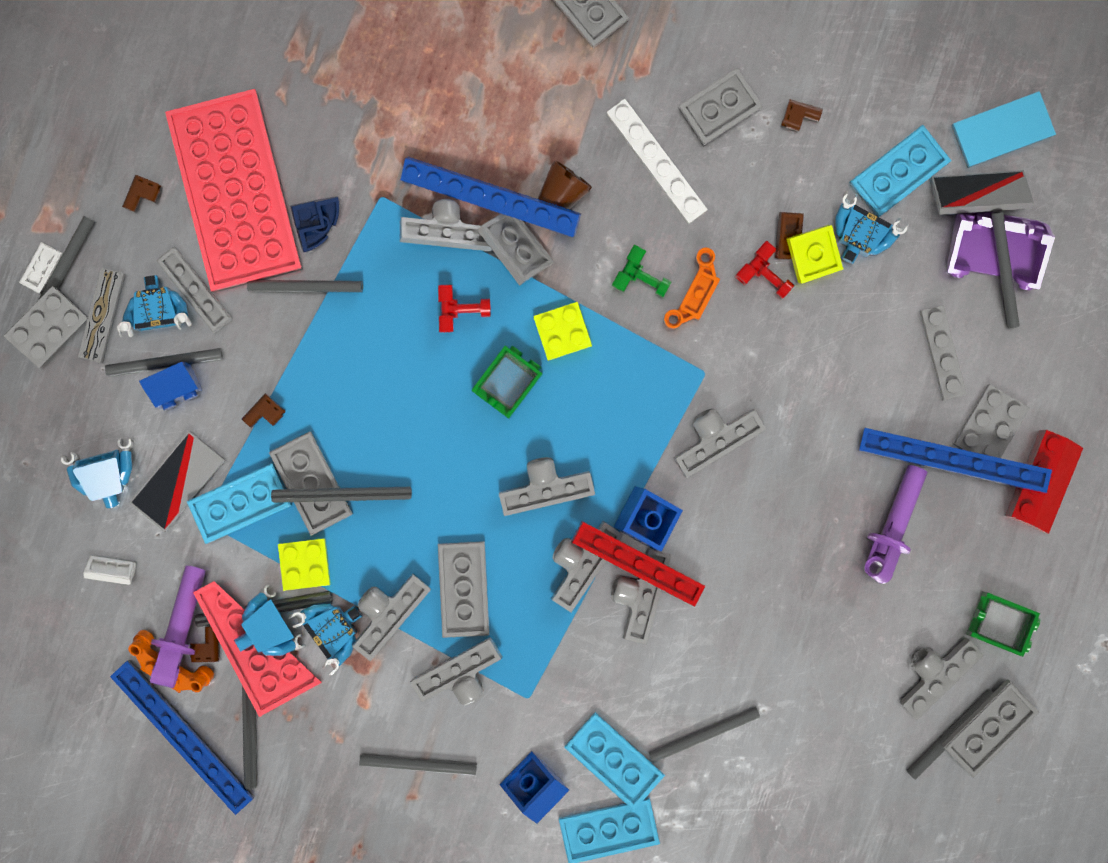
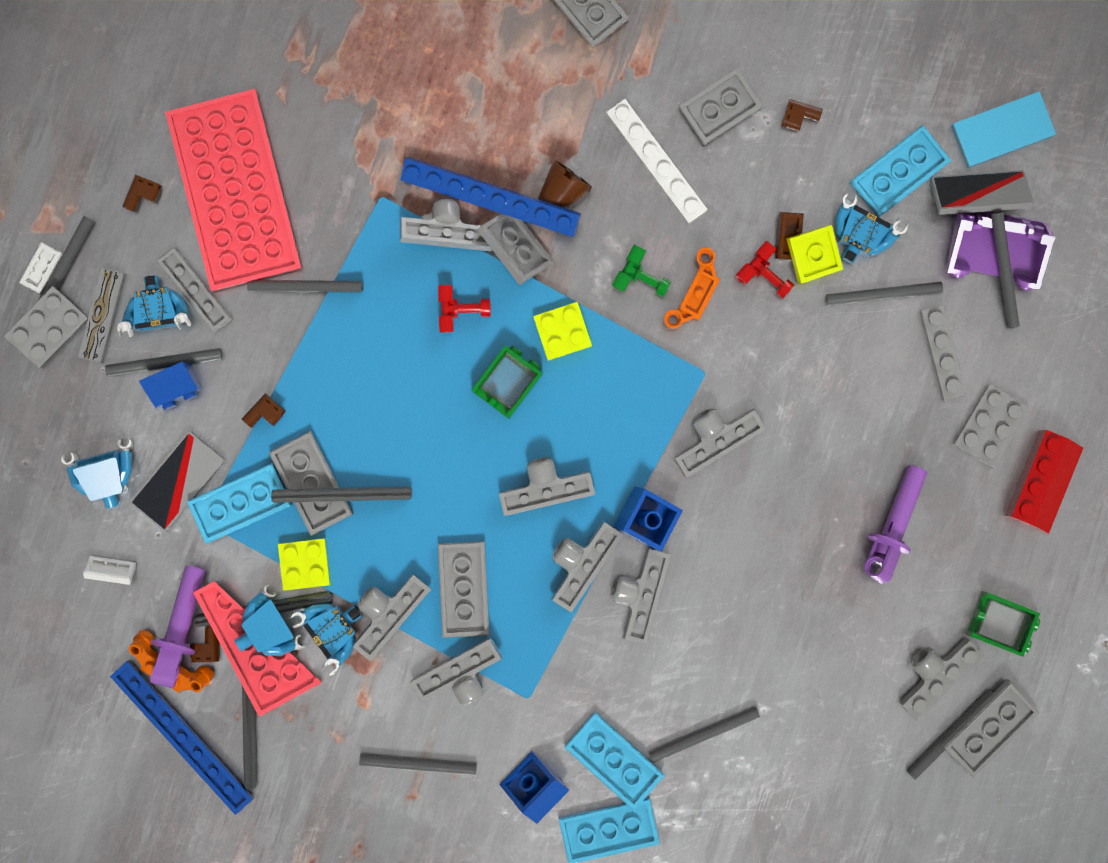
dark blue brick [290,196,339,252] -> none
red plate [571,521,705,607] -> none
blue plate [859,428,1052,493] -> none
none -> dark grey piece [826,282,943,306]

